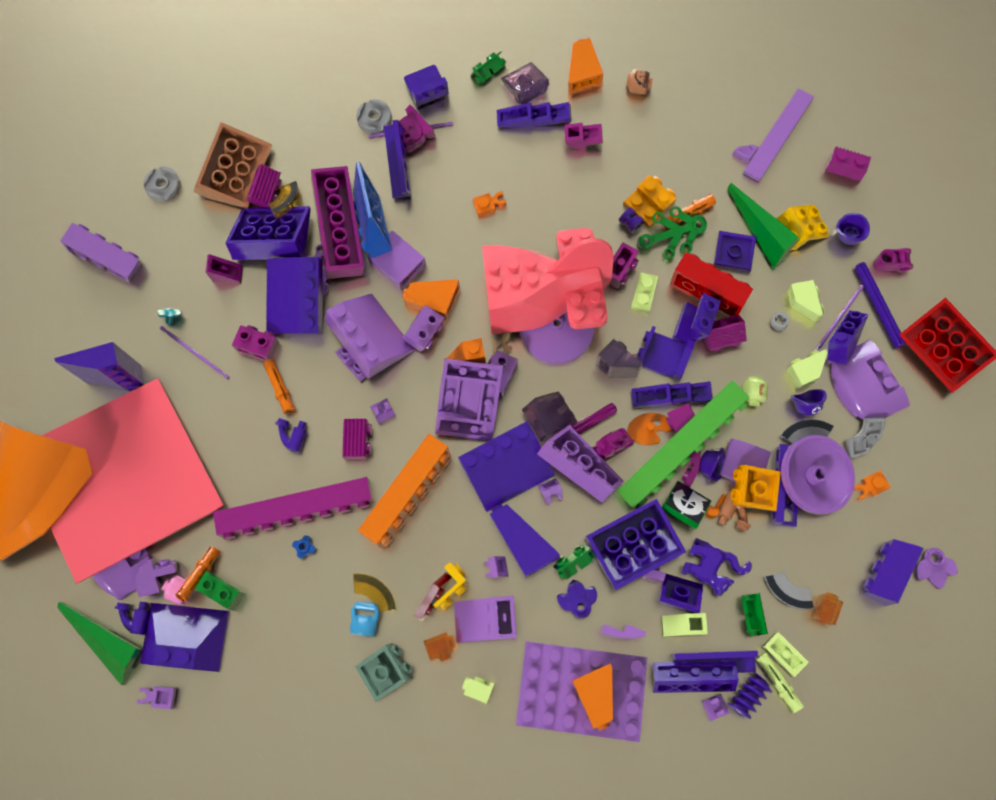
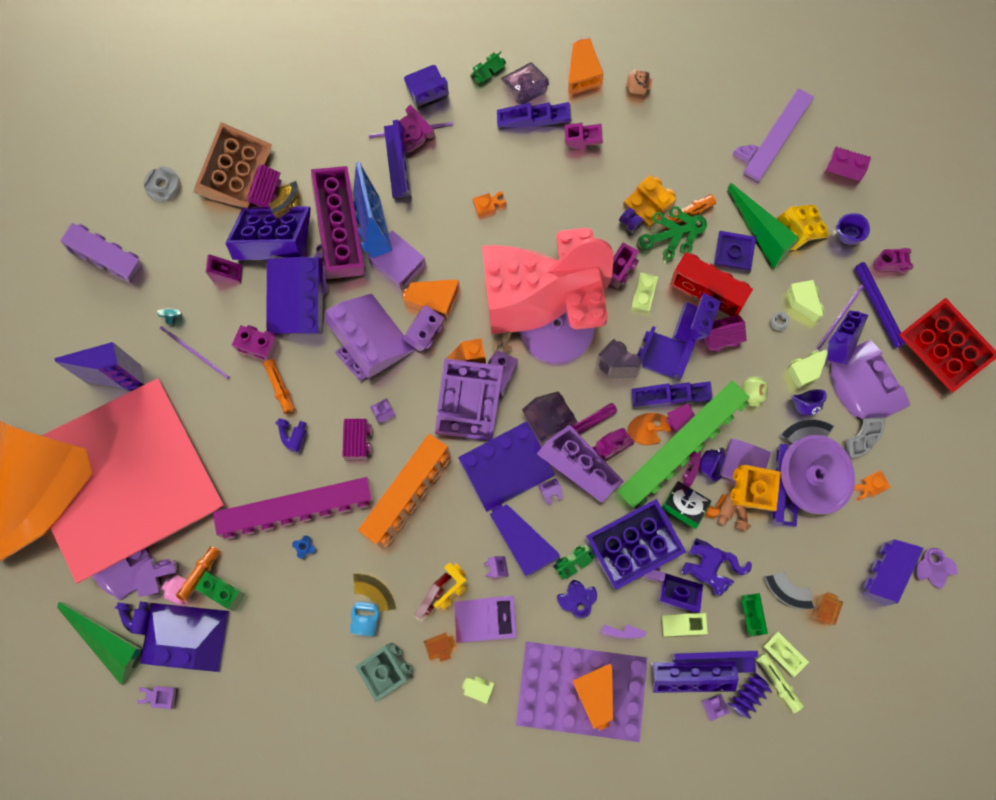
light grey tile [356,99,392,134] -> none

